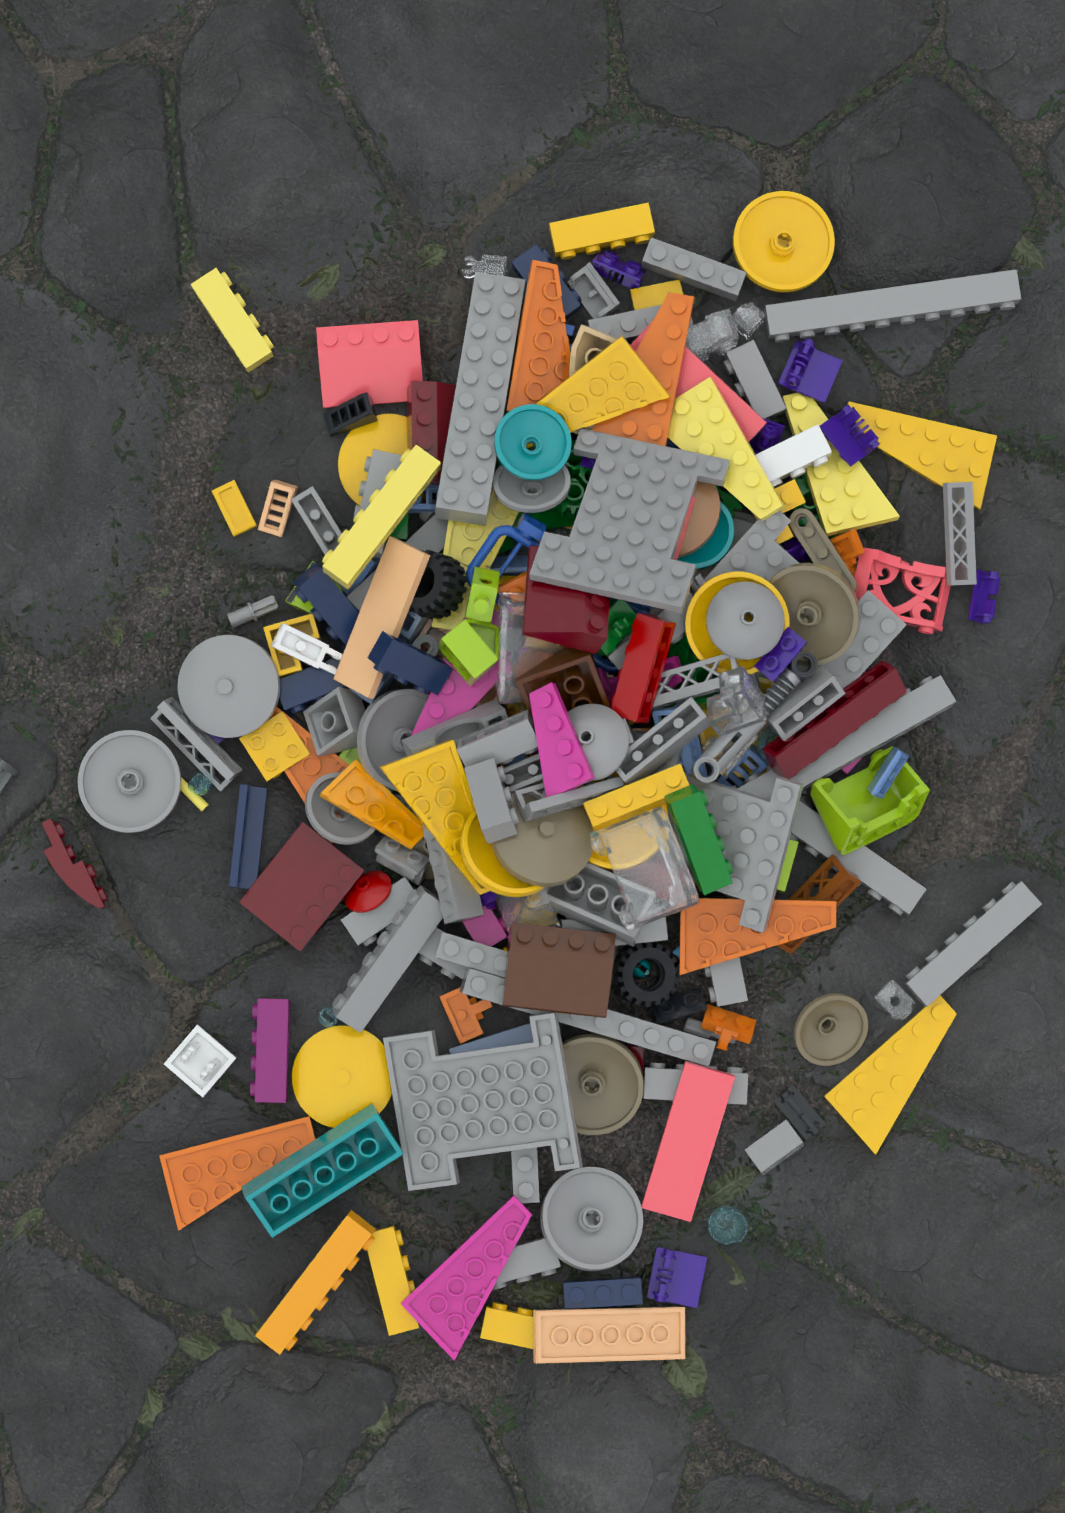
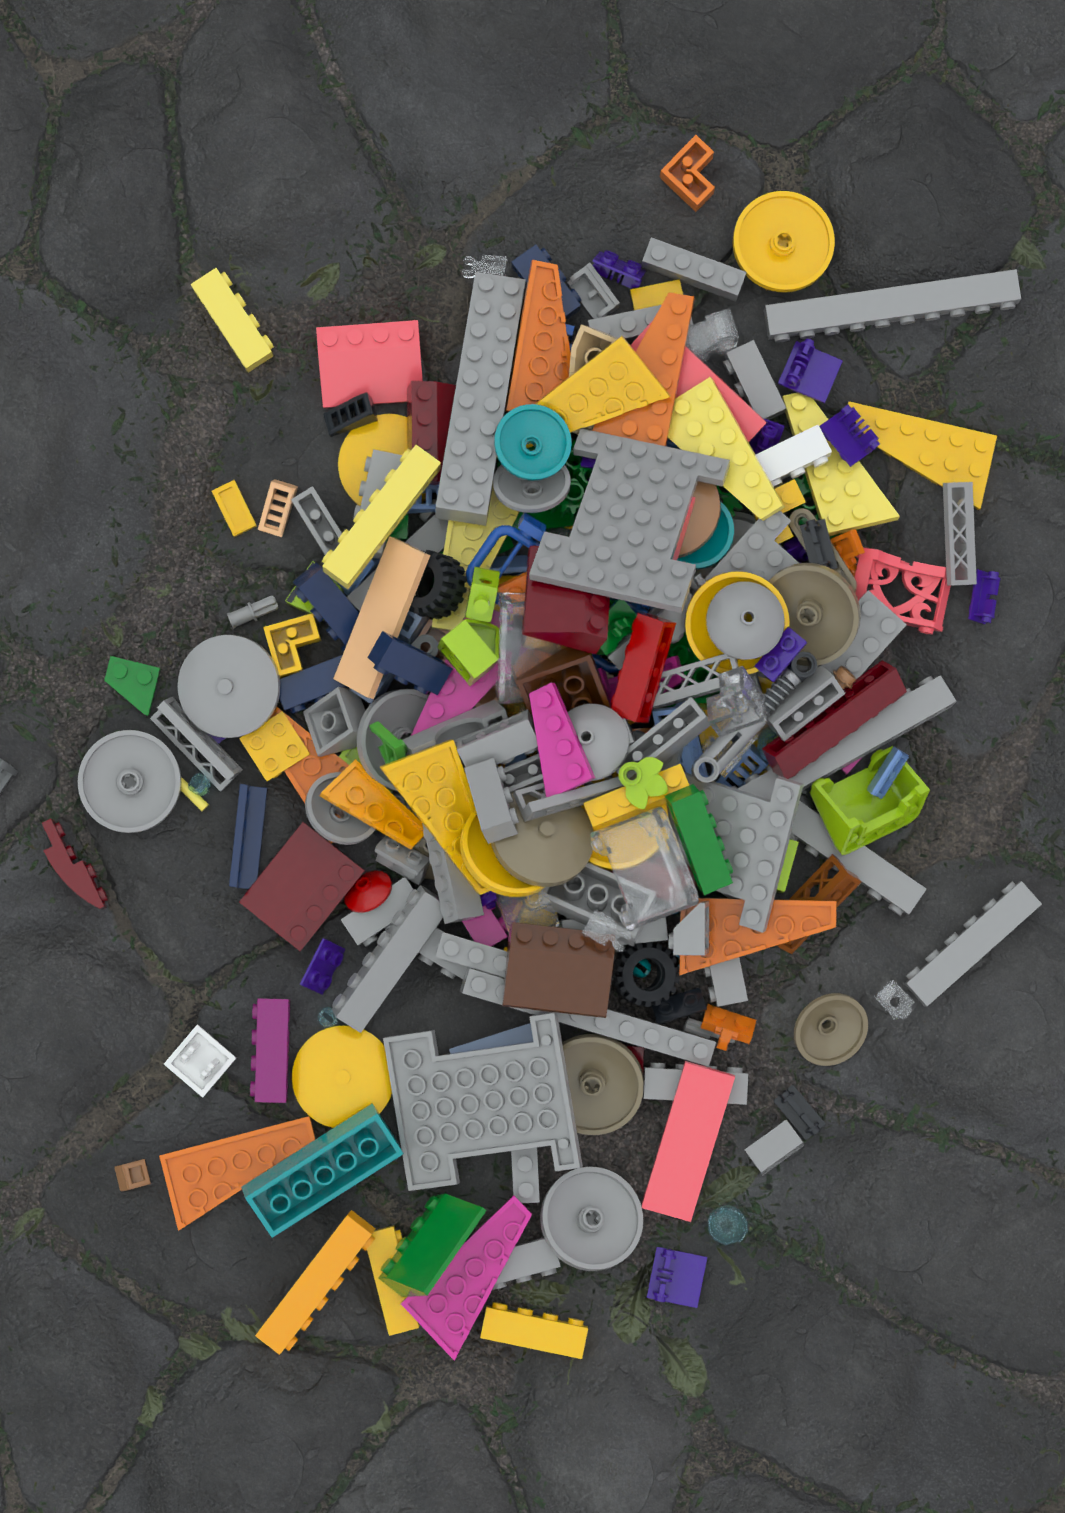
white hinge [271,623,343,675] -> none
orange hinge [440,987,494,1044] -> none
light nougat tile [533,1306,685,1364] -> none
yellow brick [549,202,655,260] -> none
dark blue brick [563,1276,643,1309] -> none
clear brick [728,302,766,339] -> none
yellow wing [824,995,957,1155] -> none
none -> green wing [104,656,161,716]
none -> medium nougat slope [115,1159,151,1192]
none -> dark purple hinge [300,938,346,995]
none -> bright green wing [369,721,407,764]
none -> green slope [379,1194,487,1297]
none -> clear plate [582,909,632,952]
none -> lime plate [619,757,668,809]
none -> orange brick [660,135,715,212]
none -> light grey slope [669,901,709,955]
none -> black hinge [800,519,838,569]
none -> medium nougat plate [833,666,856,689]

